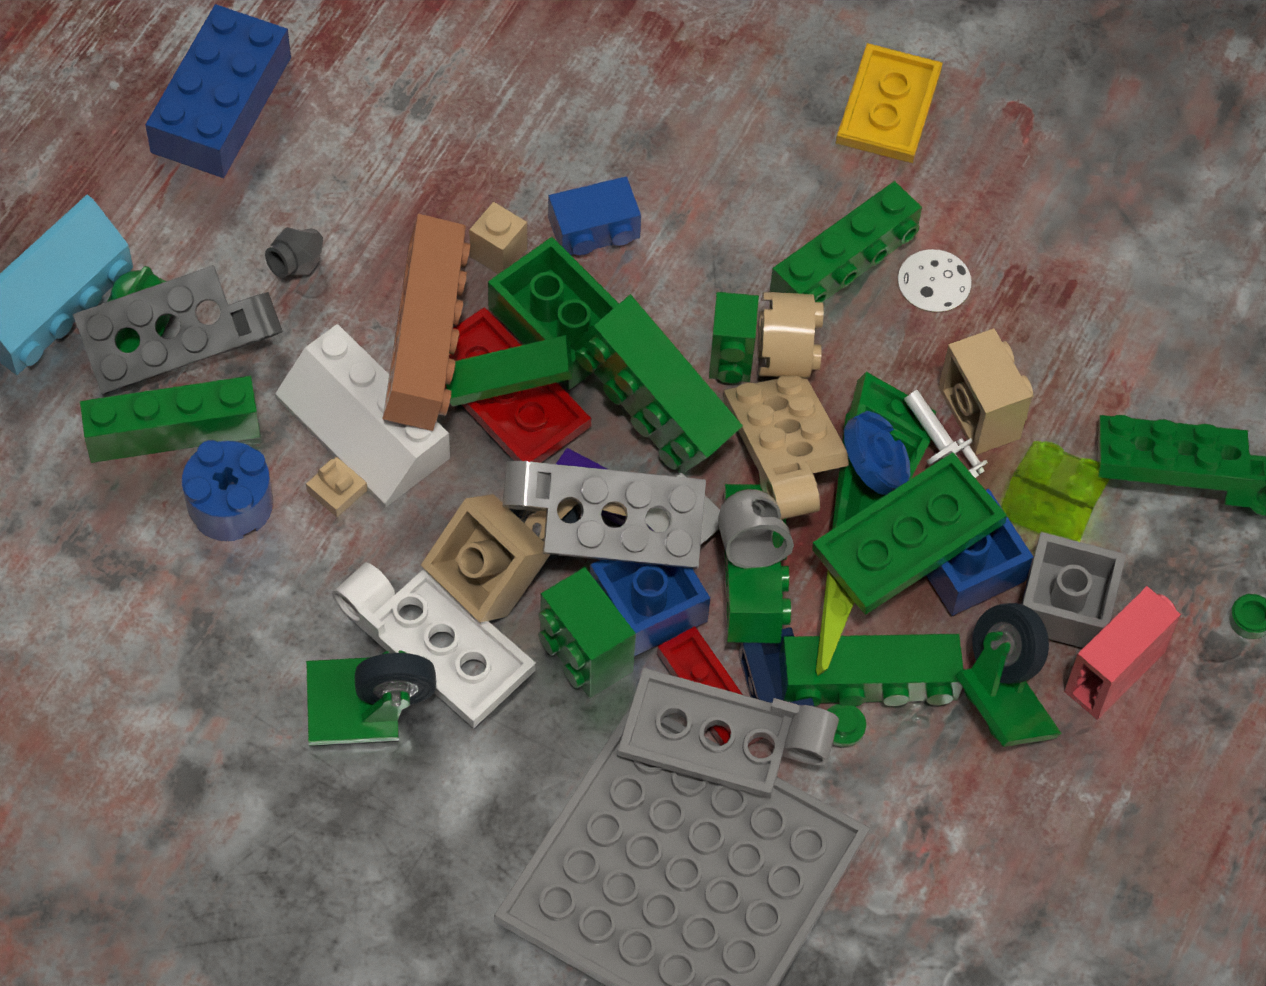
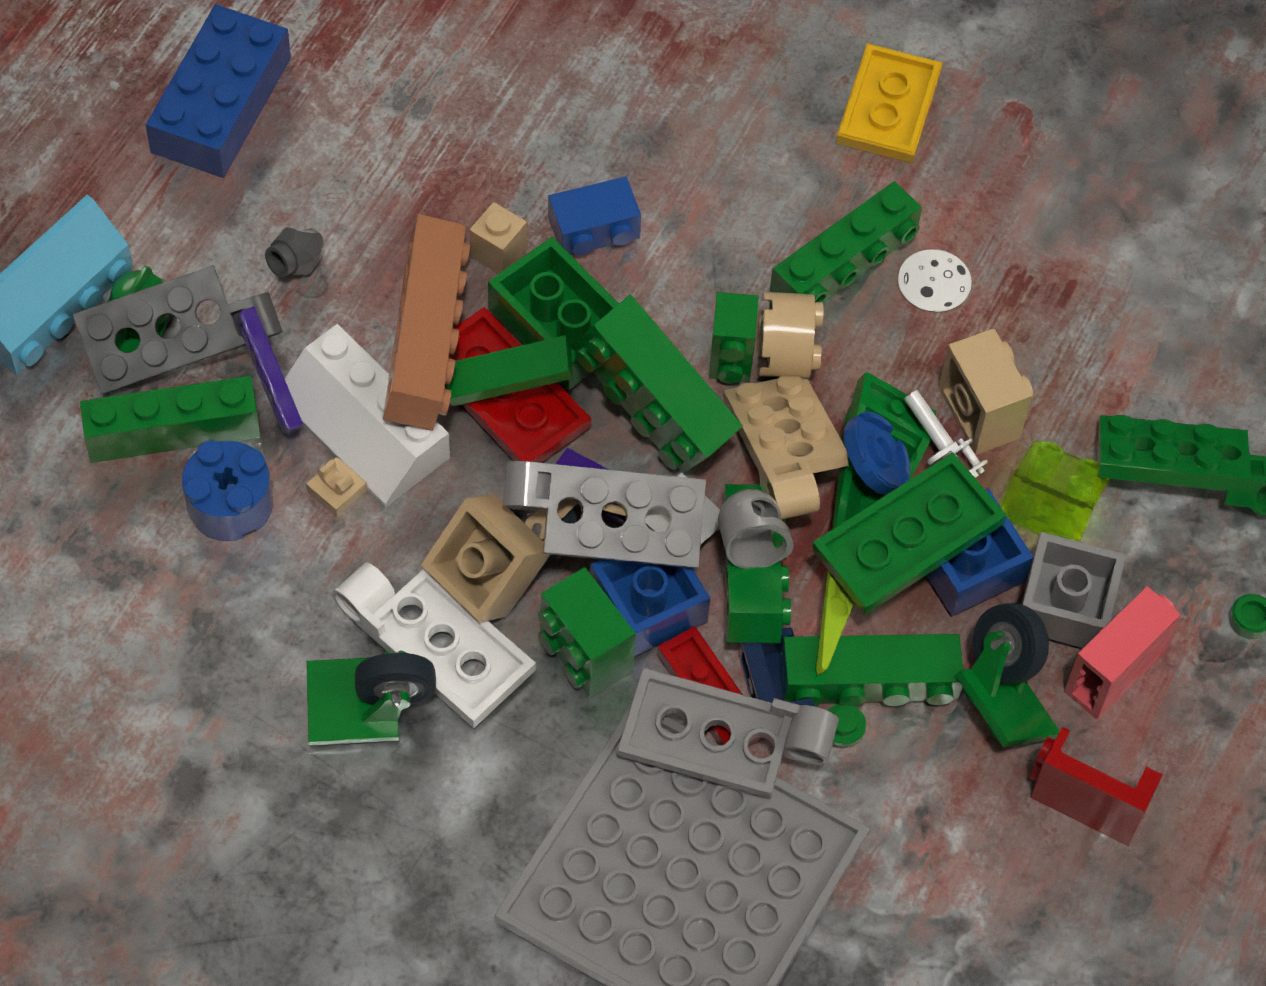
none -> dark purple tile [237,306,303,436]
none -> red panel [1029,727,1163,847]

